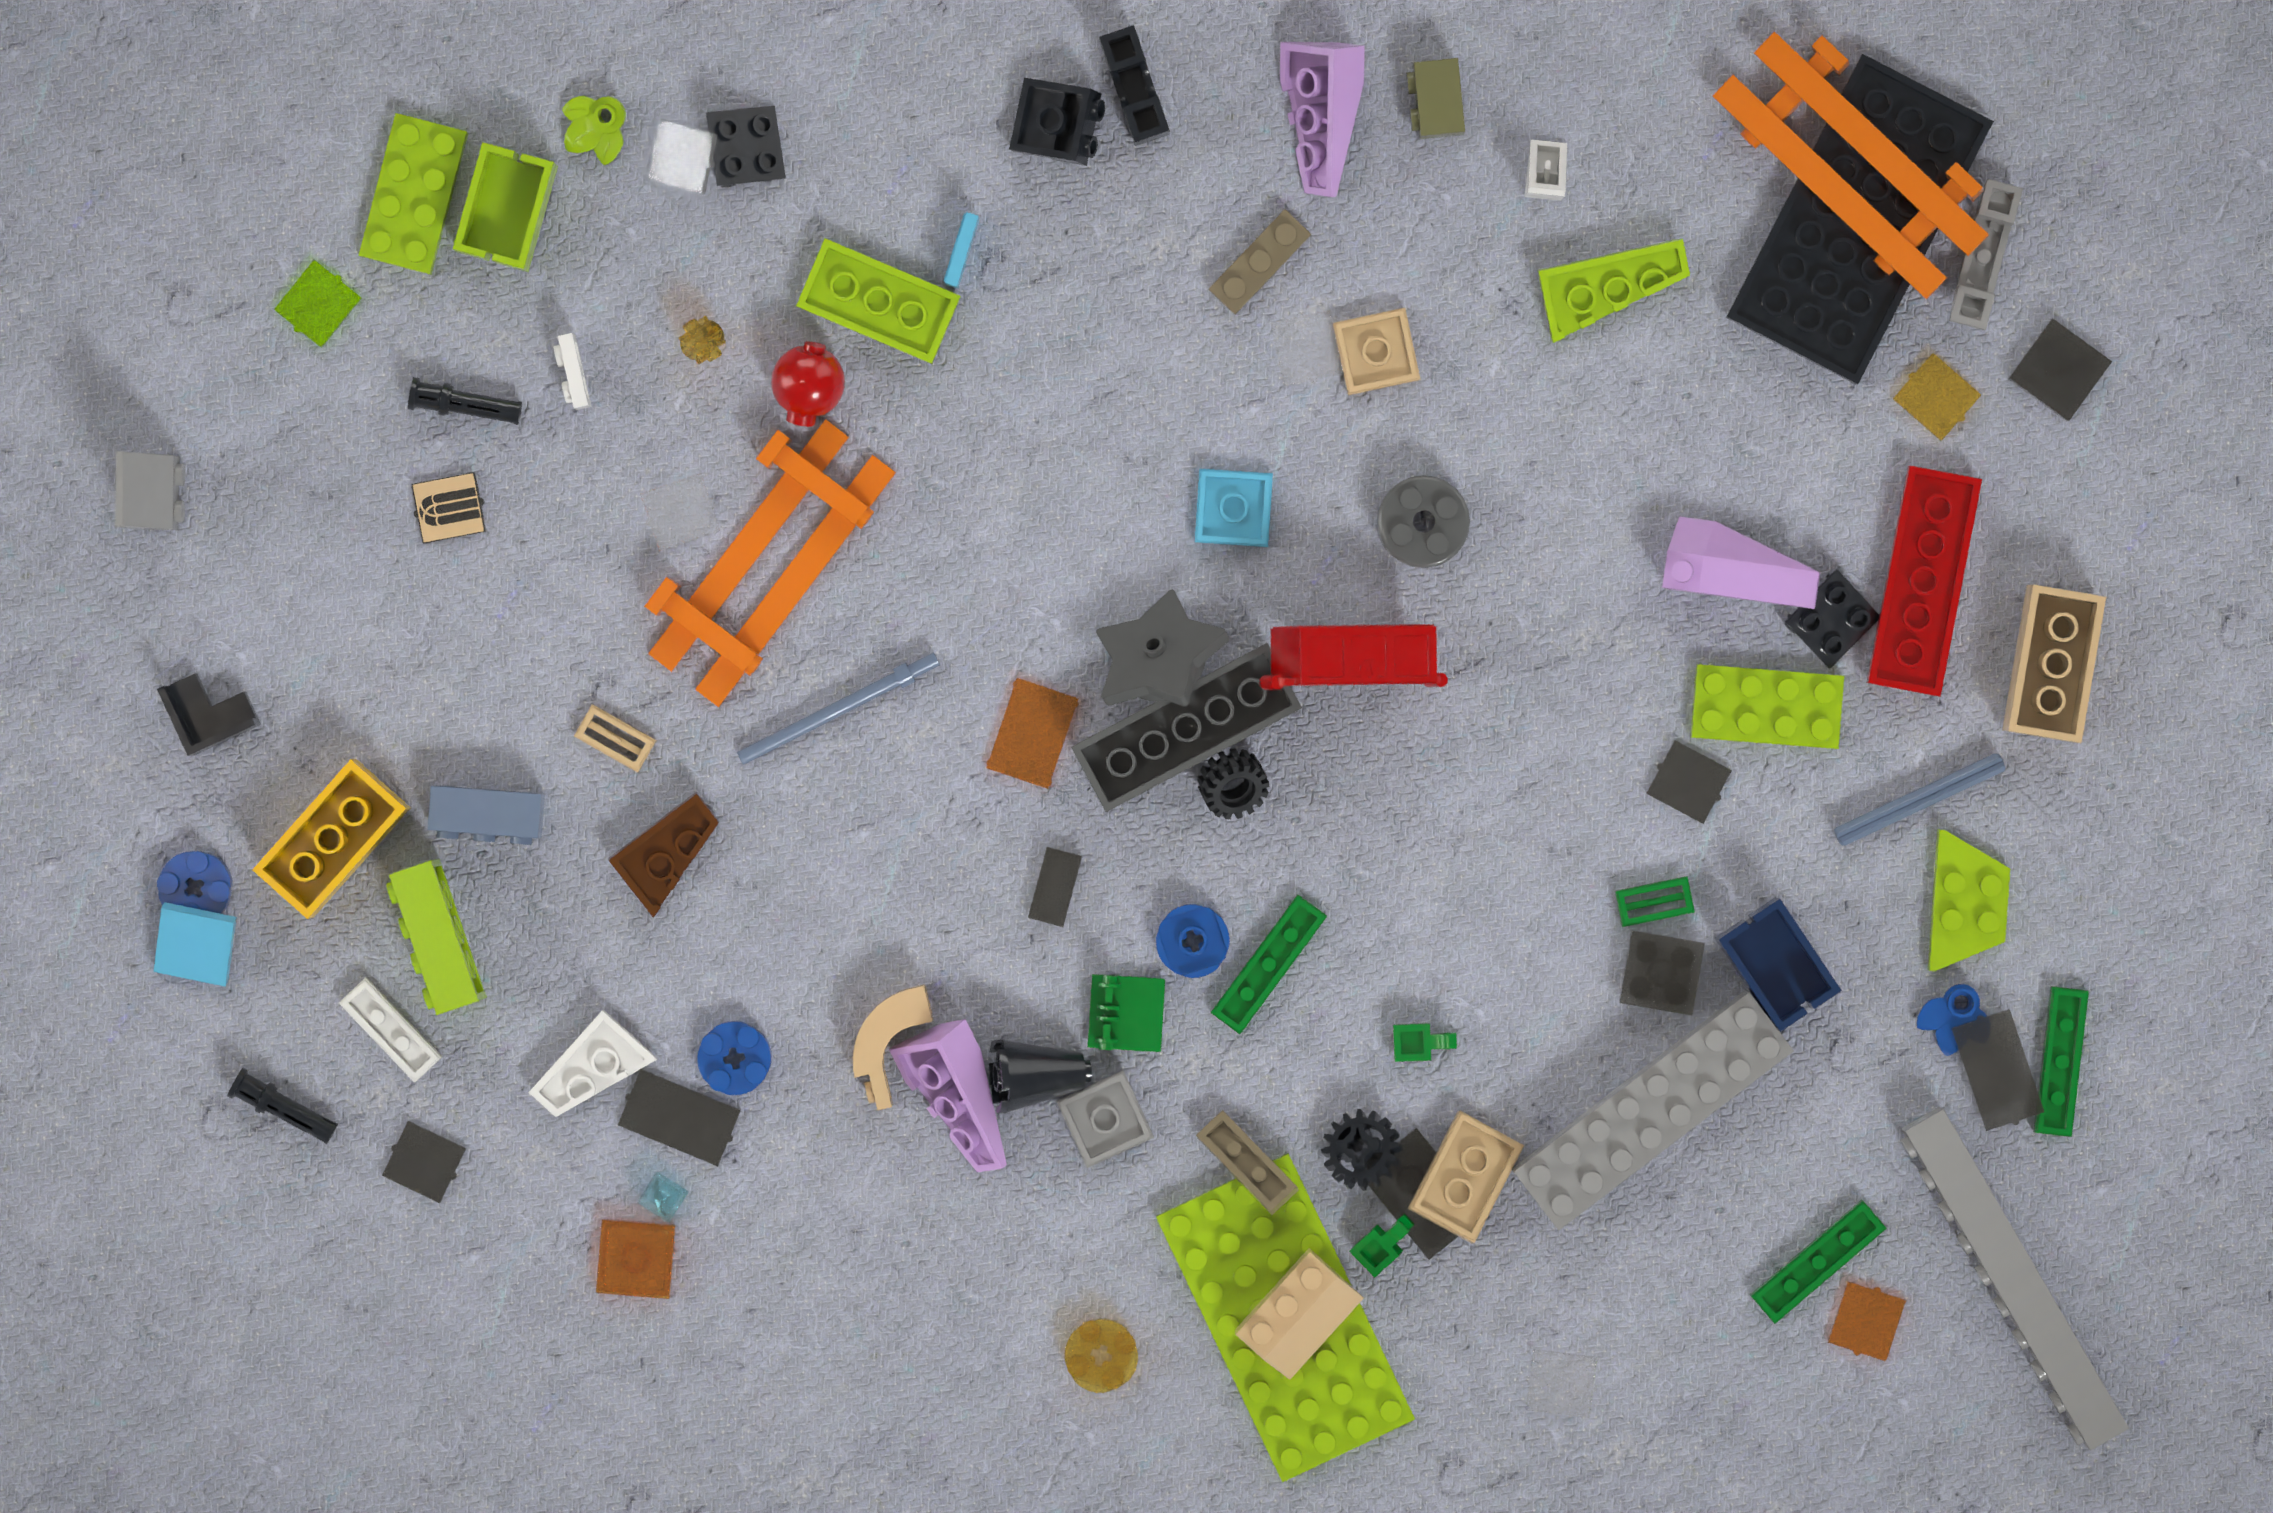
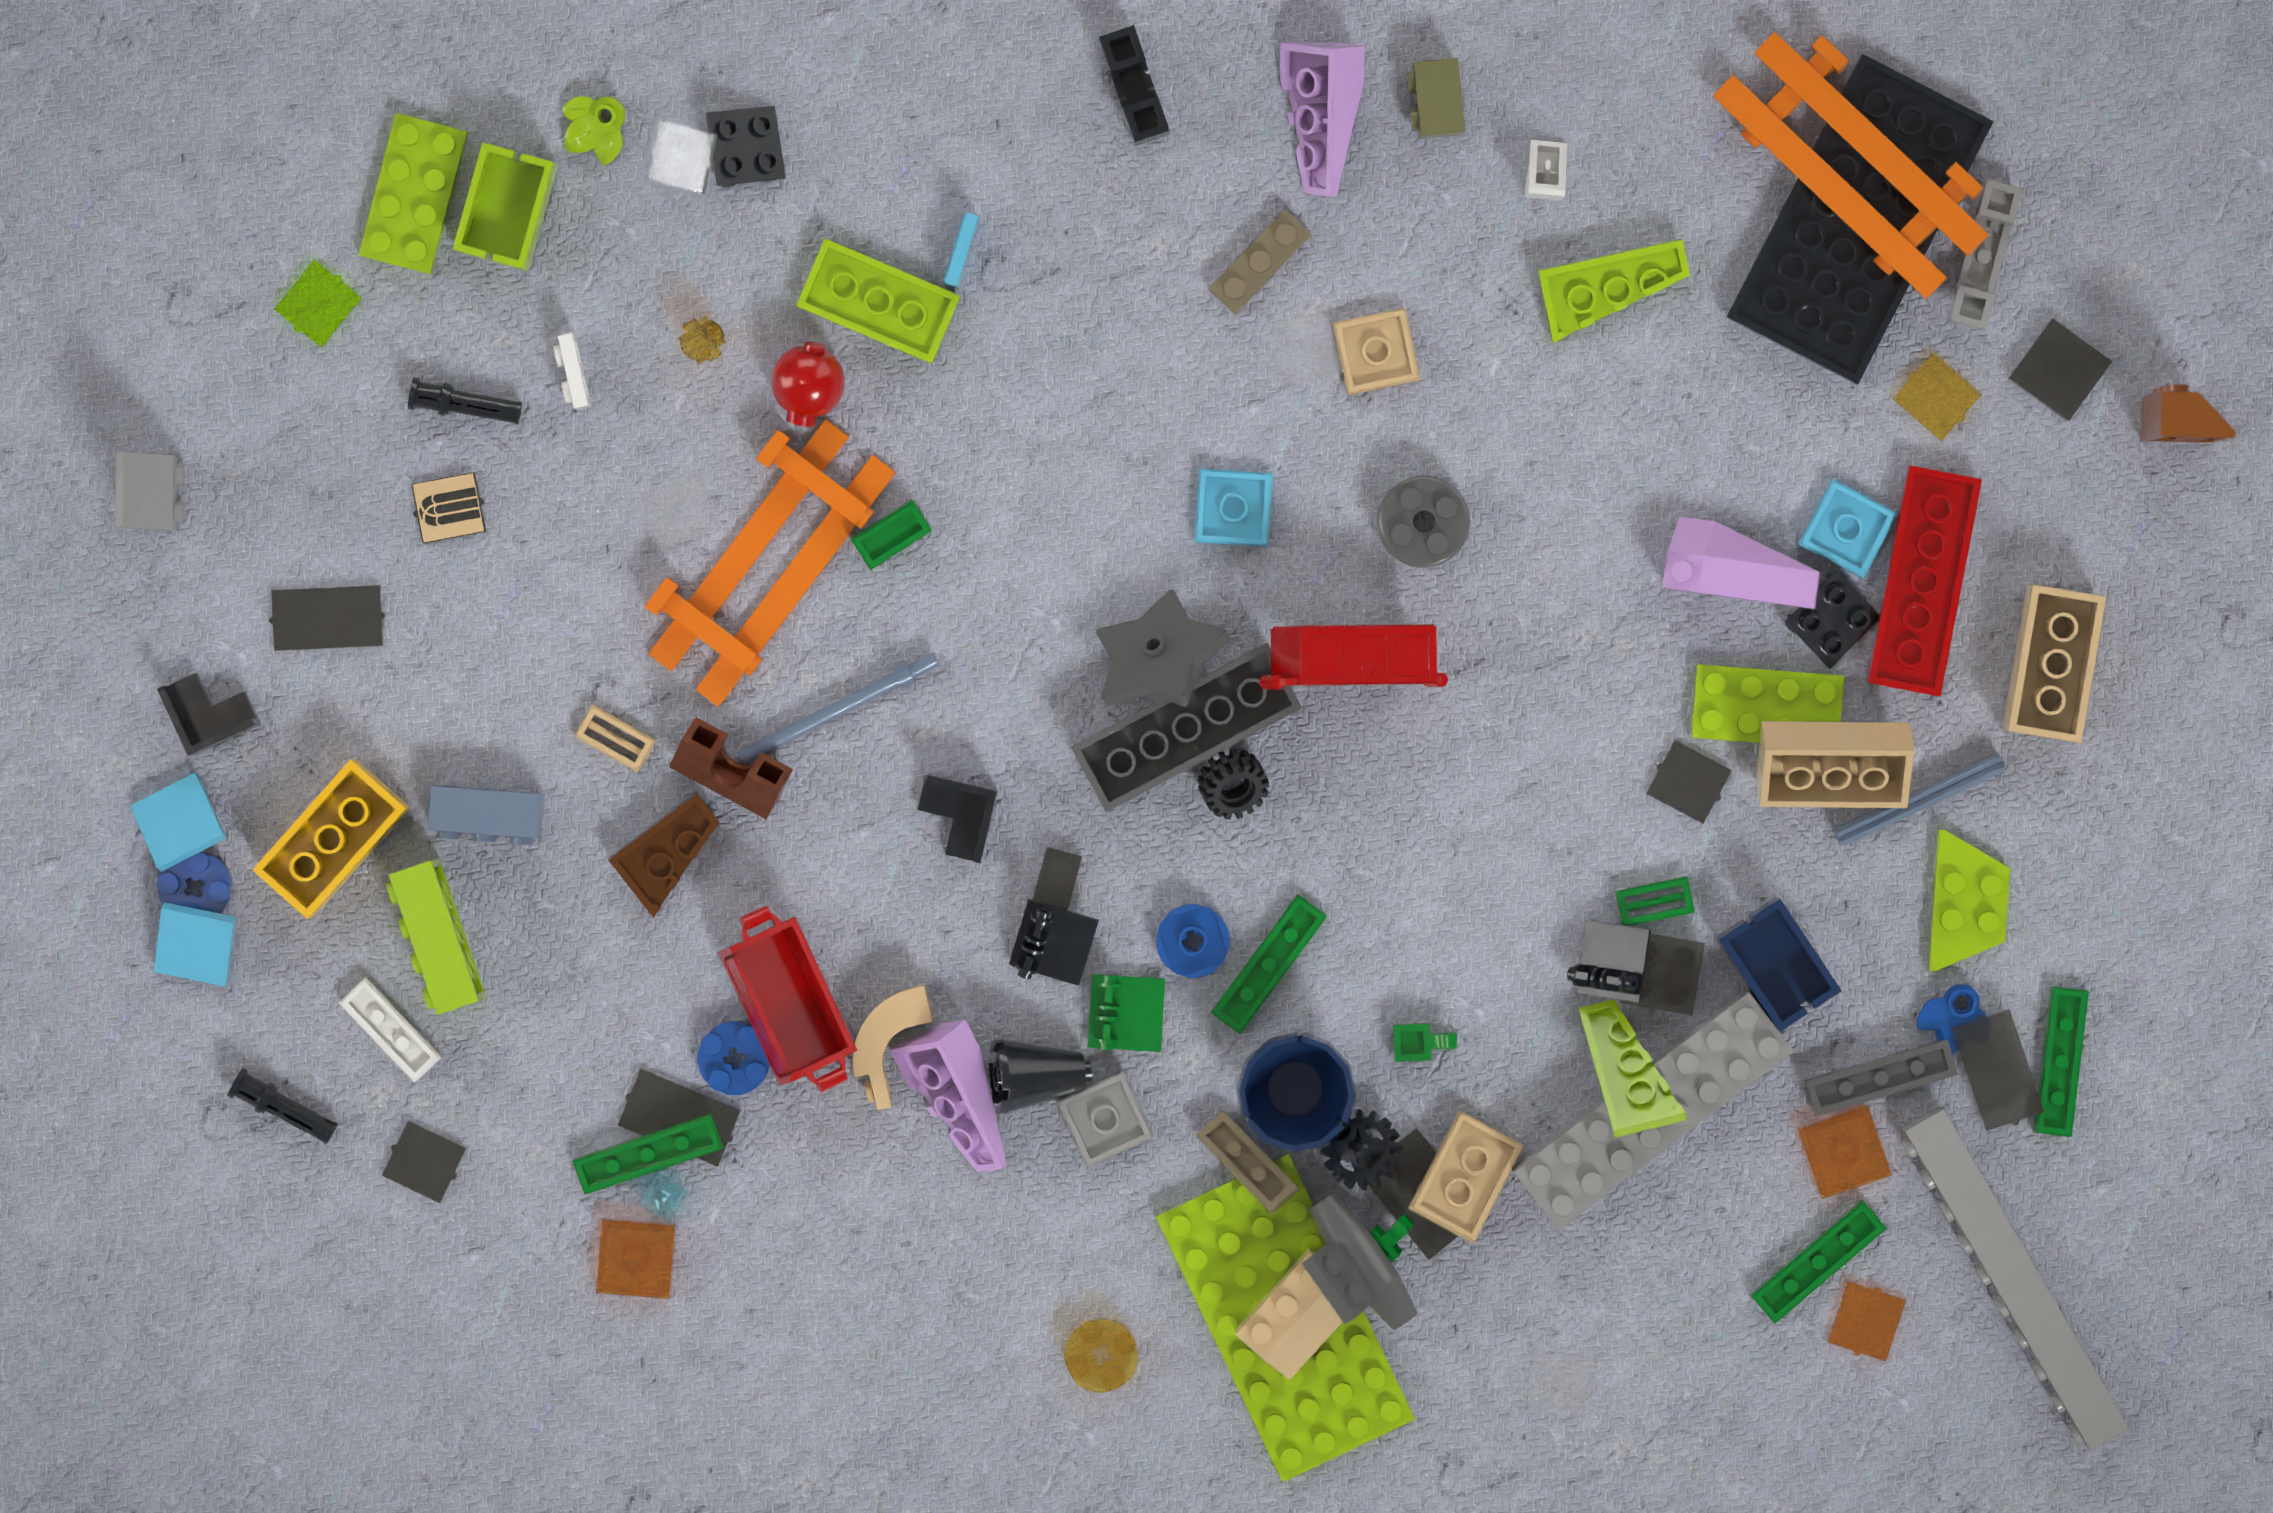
white wing [528,1010,658,1117] -> none
clear orange piece [986,678,1079,789] -> none
black plate [1009,77,1105,166] -> none
none -> medium azure tile [130,772,227,872]
none -> clear smoke piece [269,585,386,651]
none -> green tile [572,1112,724,1195]
none -> copper arch [669,717,793,820]
none -> red container [718,906,858,1093]
none -> green tile [850,499,932,570]
none -> black panel [918,774,998,863]
none -> black hinge [1009,898,1099,986]
none -> dark blue plate [1236,1032,1357,1153]
none -> dark grey plate [1302,1192,1418,1330]
none -> hinge [1567,920,1651,1003]
none -> lime wing [1578,999,1687,1138]
none -> tan brick [1756,721,1914,808]
none -> medium azure tile [1797,479,1898,579]
none -> clear orange tile [1797,1105,1892,1199]
none -> dark grey plate [1805,1039,1958,1117]
none -> dark orange slope [2141,384,2235,443]

